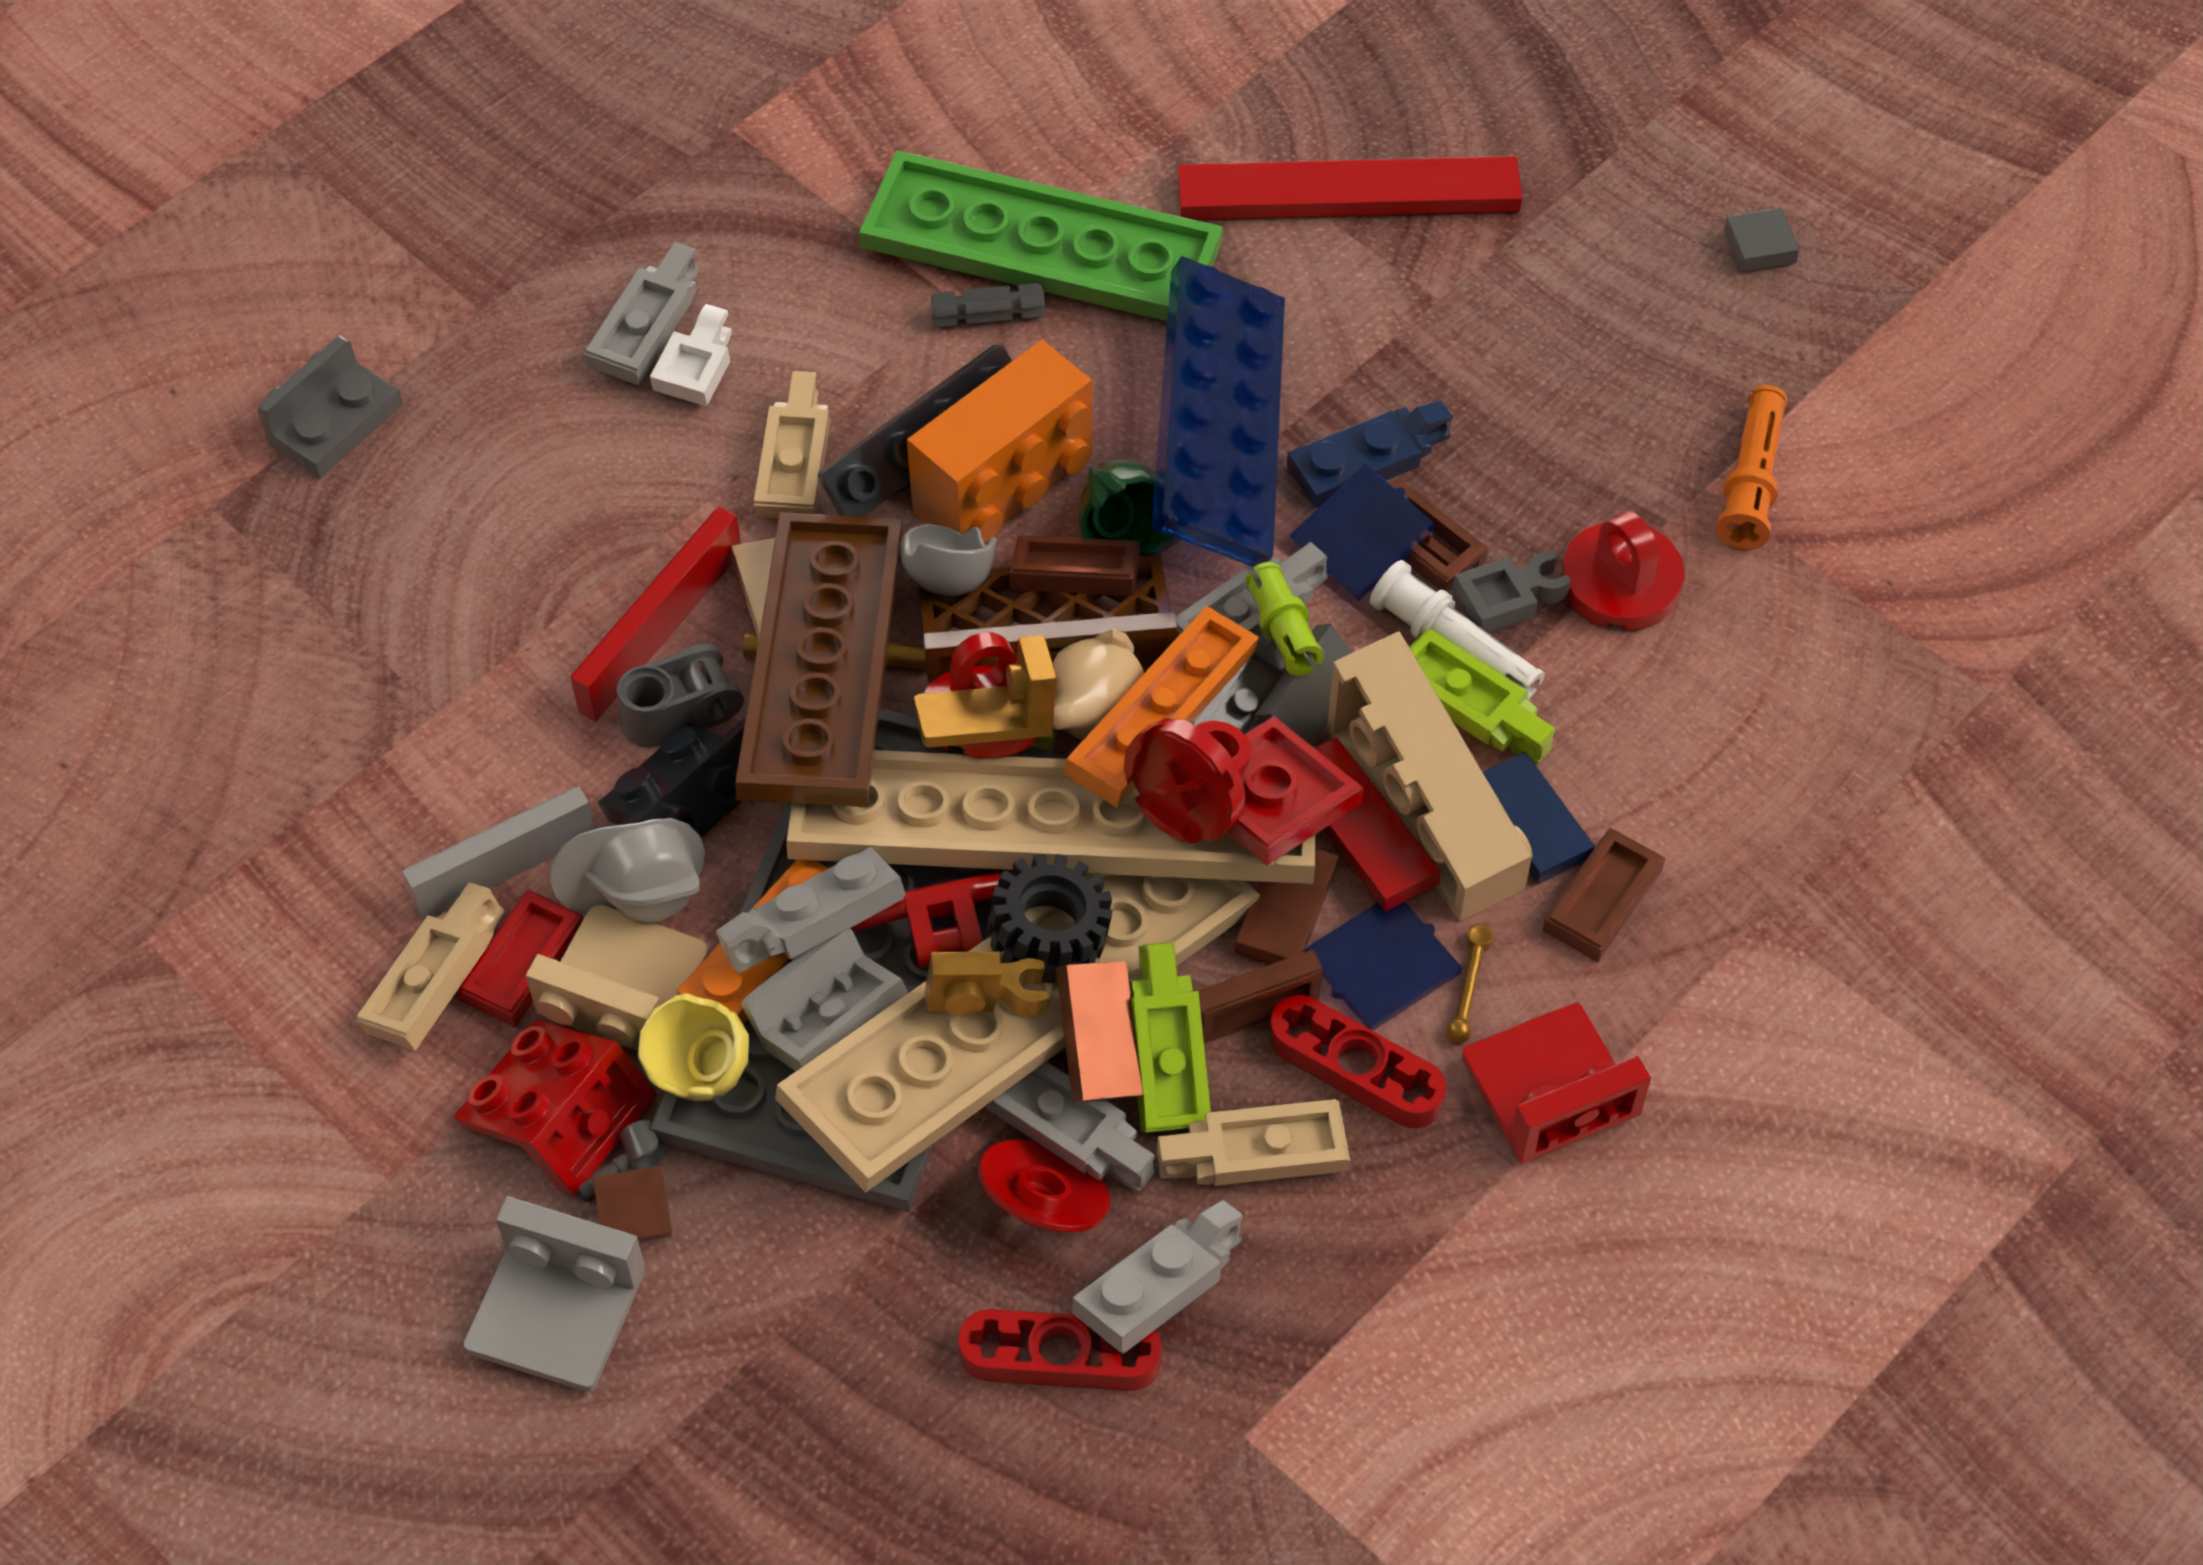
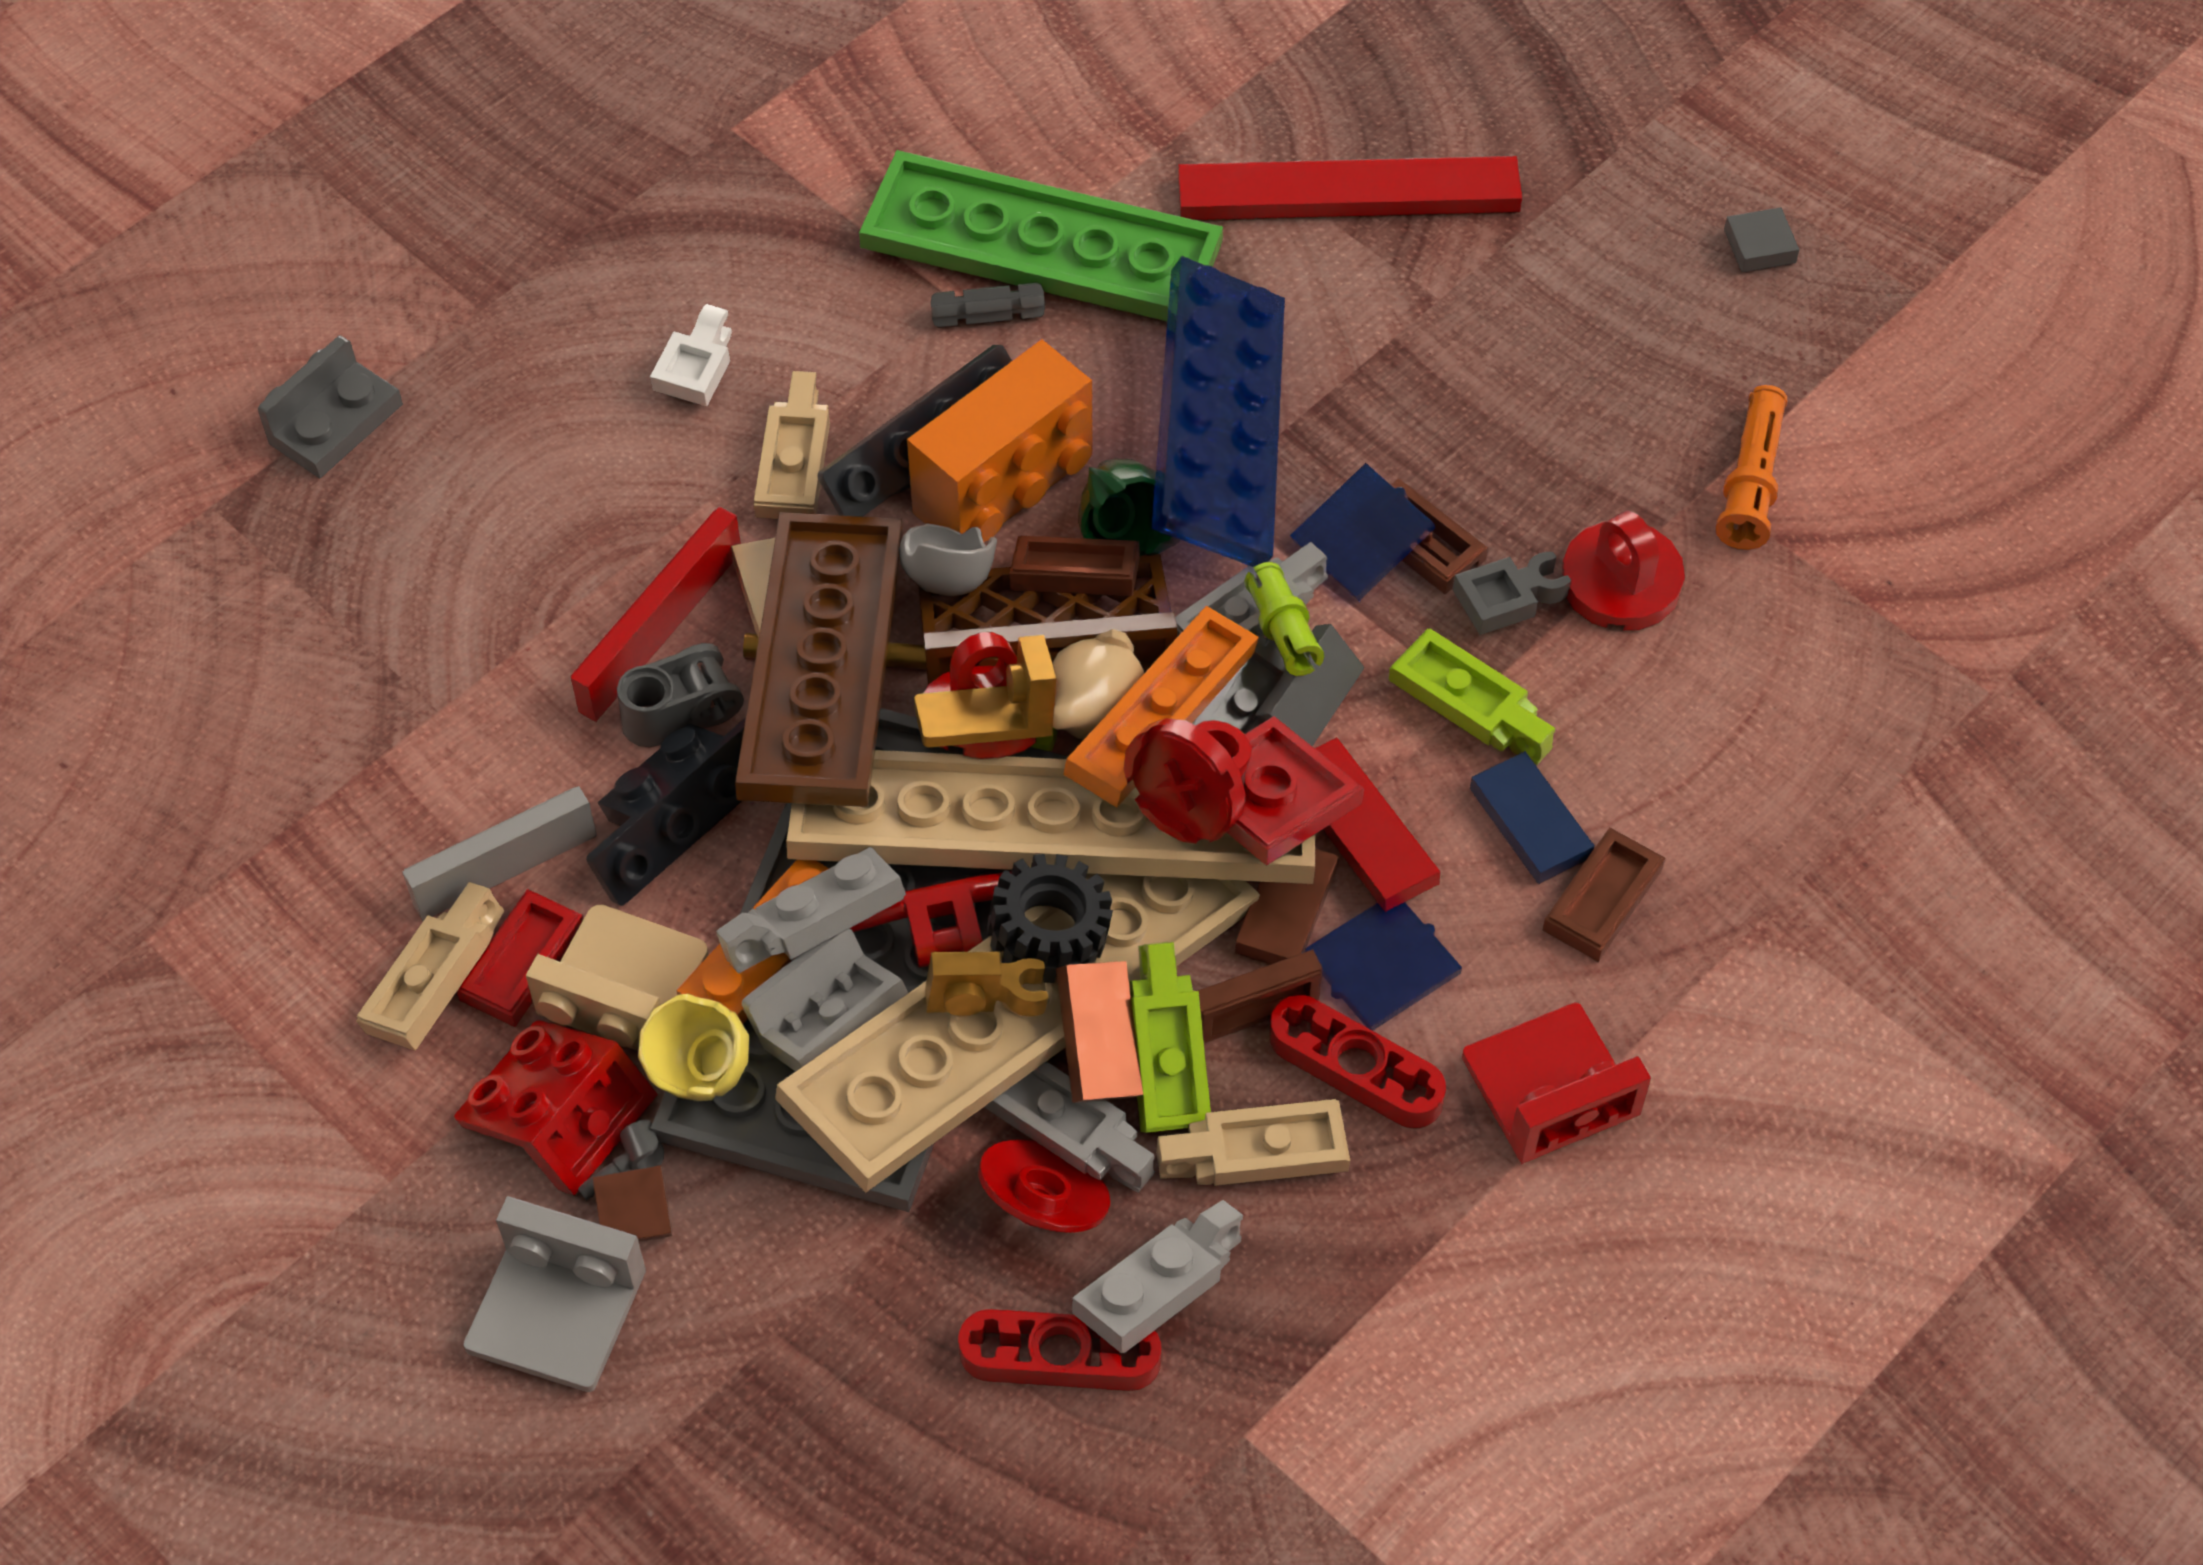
light grey piece [549,818,705,923] -> none
light grey hinge [584,242,699,386] -> none
dark blue hinge [1287,400,1453,508] -> none
tan wedge [1326,631,1533,922] -> none
white pin [1370,560,1545,700] -> none
pearl gold hinge [1446,923,1494,1044] -> none

